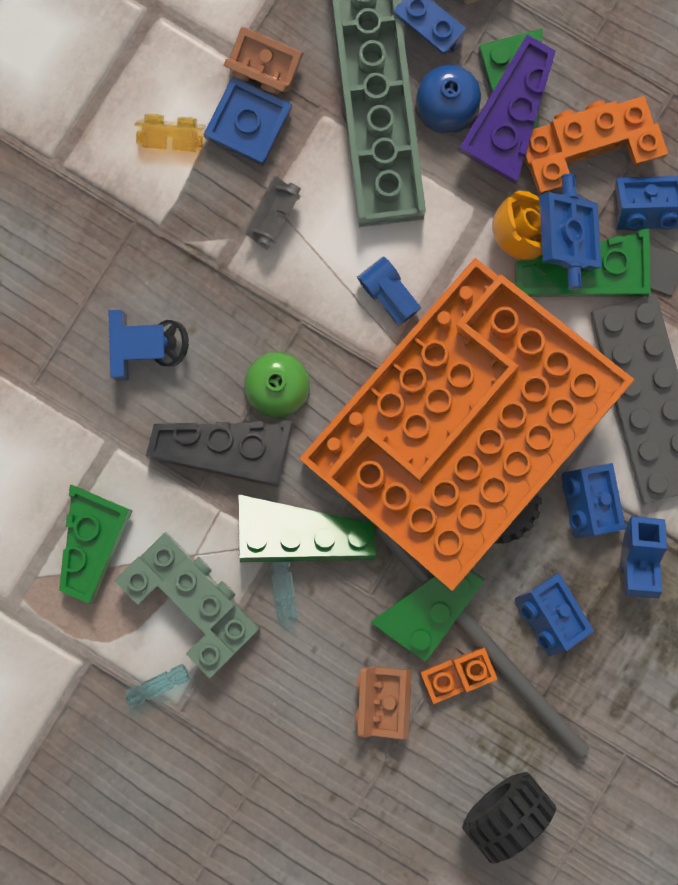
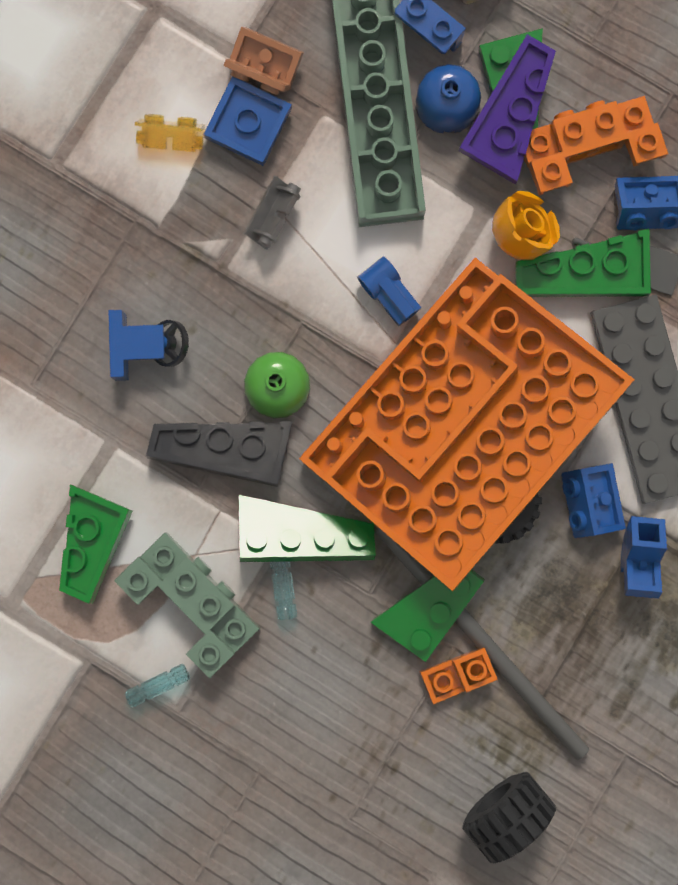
nougat bracket [355,666,412,739] -> none
blue bracket [515,573,594,656] -> none
blue plate [539,174,601,290] -> none

